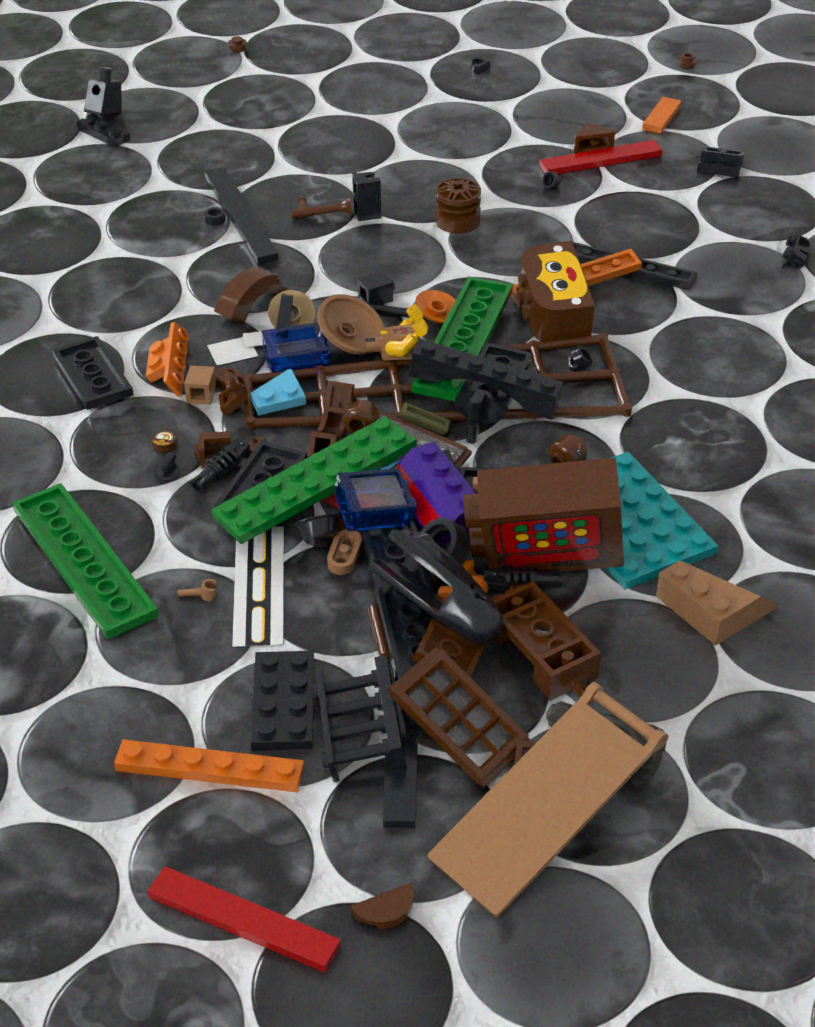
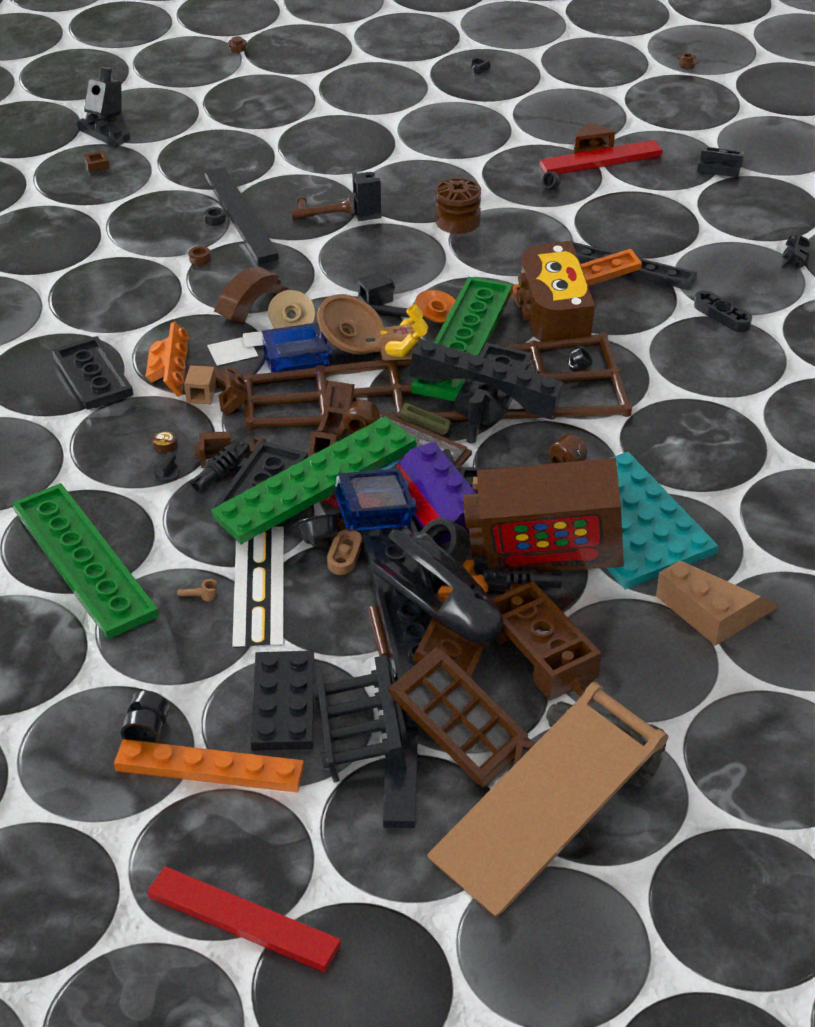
medium azure wing [250,369,306,415] -> none
black beam [275,294,293,337] -> none
reddish brown tile [350,882,415,929] -> none
orange tile [642,97,682,134] -> none
none -> reddish brown tile [83,150,109,171]
none -> black wheel [120,691,170,743]
none -> reddish brown tile [188,246,211,265]
none -> black beam [694,291,752,332]

